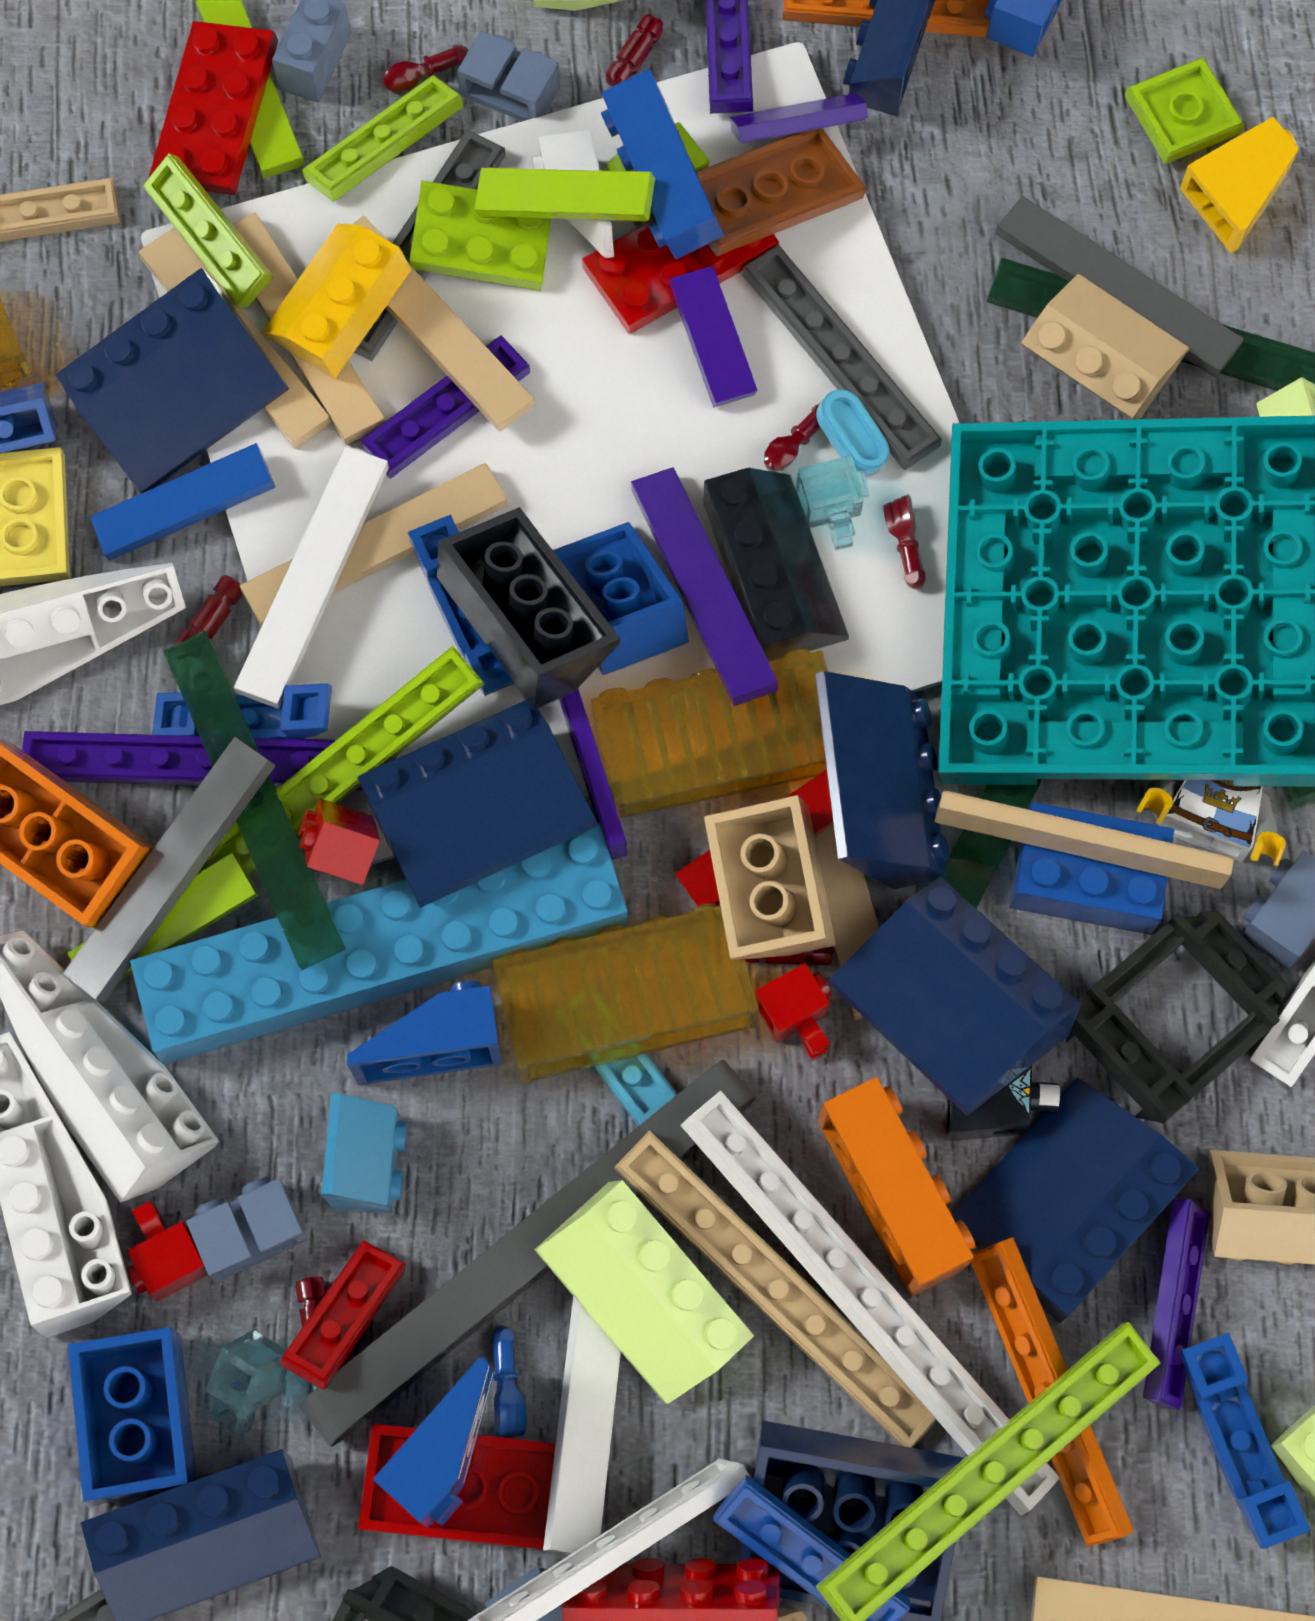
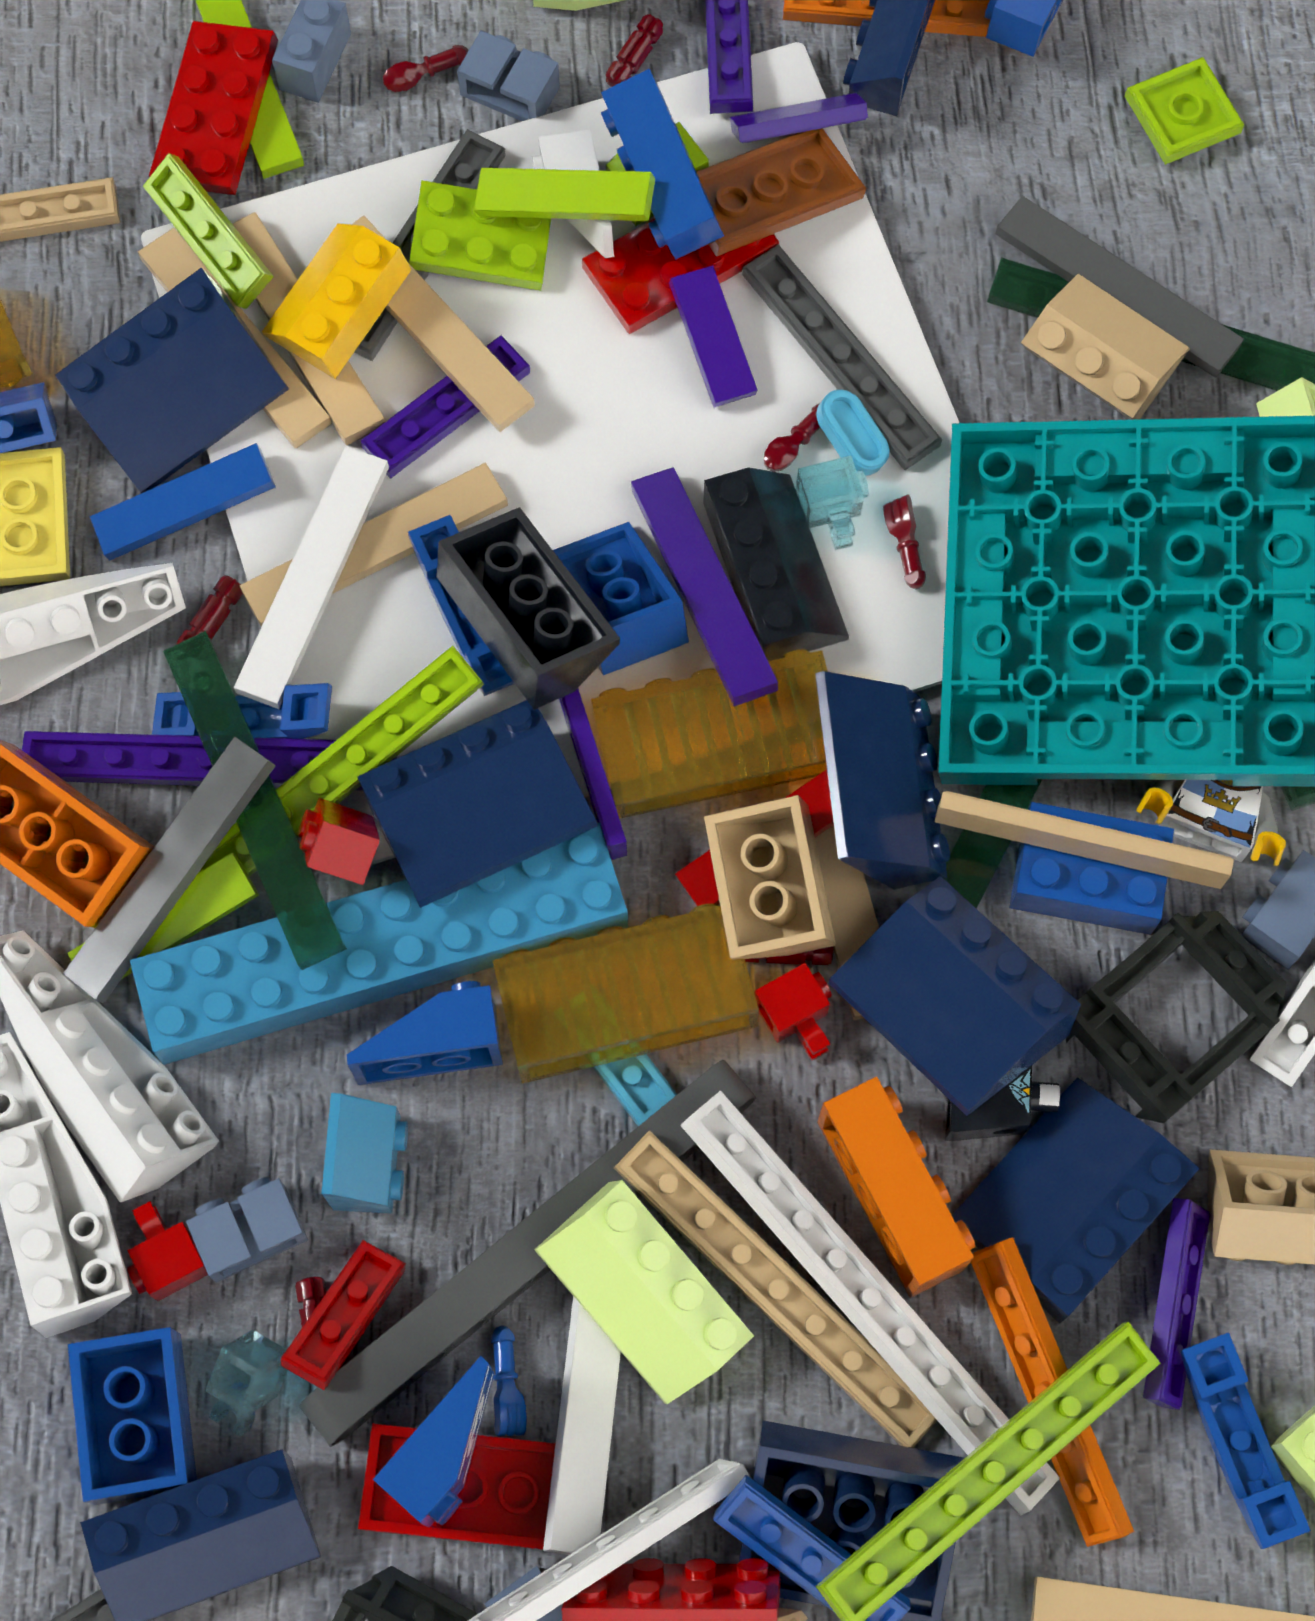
lime tile [302,75,464,202] -> none
yellow slope [1180,117,1299,253] -> none

